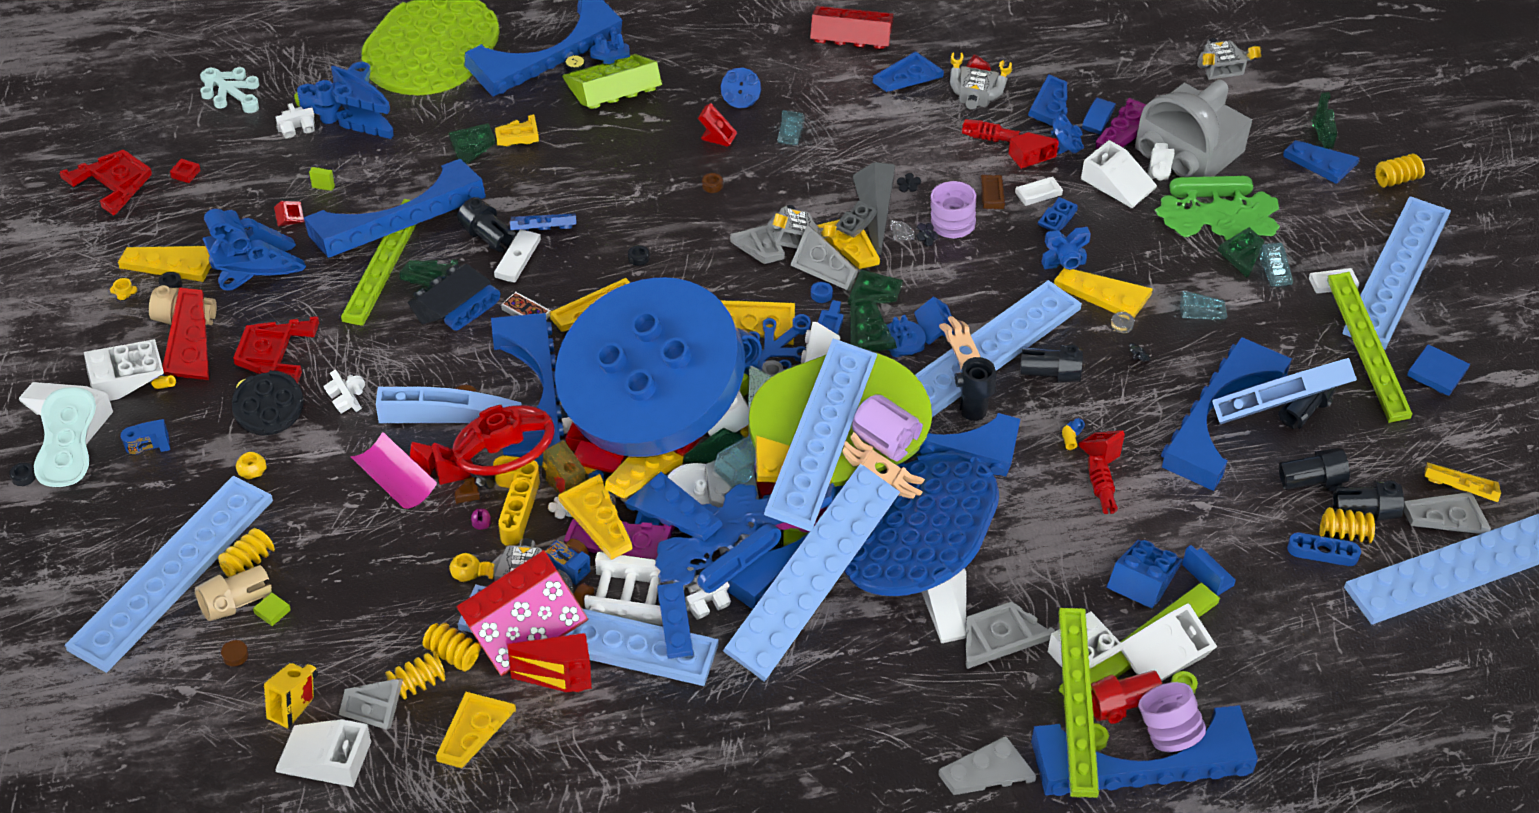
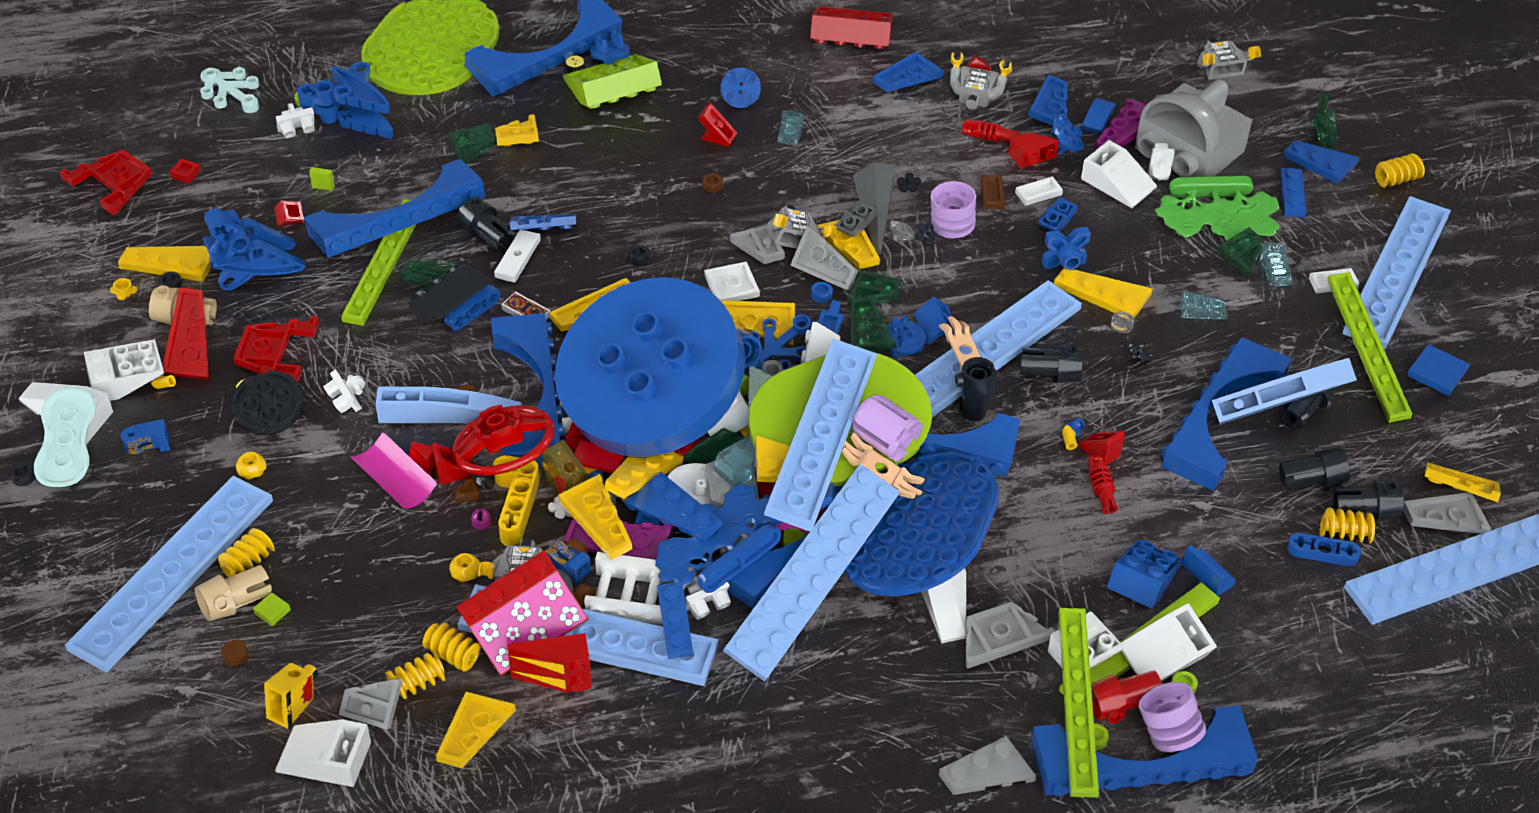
none -> white plate [704,262,760,301]
none -> blue plate [1279,168,1307,218]

